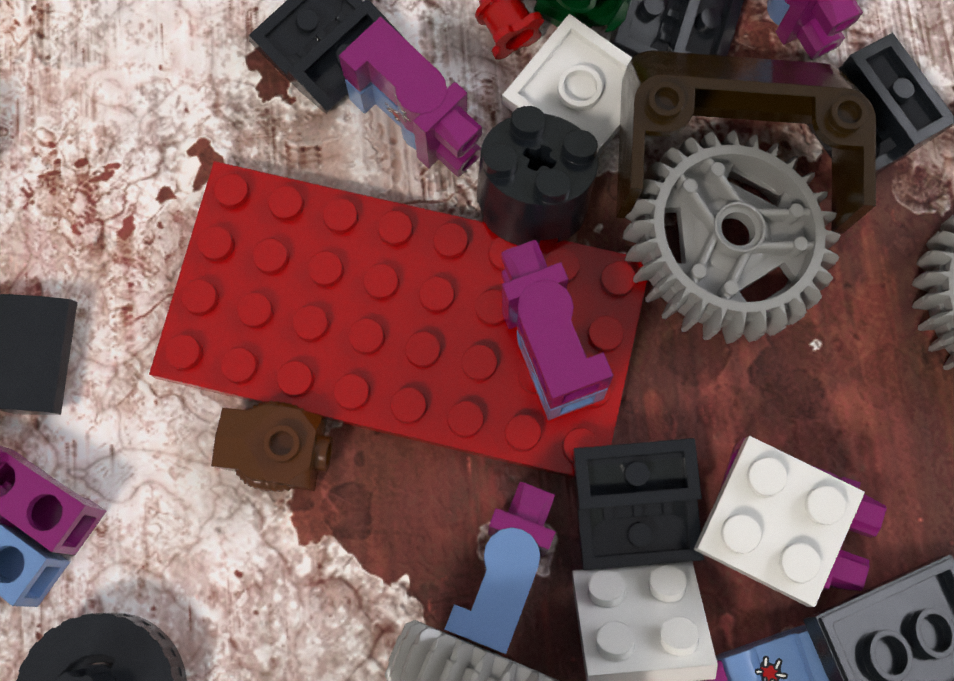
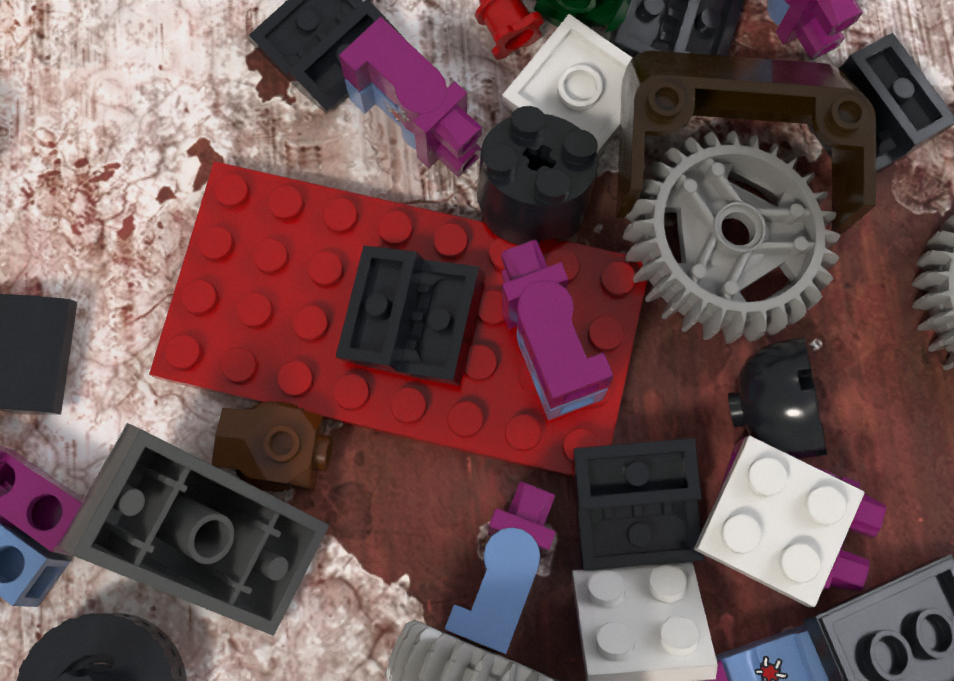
none -> dark grey brick [59,423,329,636]
none -> black slope [336,245,486,386]
none -> black cylinder [728,337,828,459]

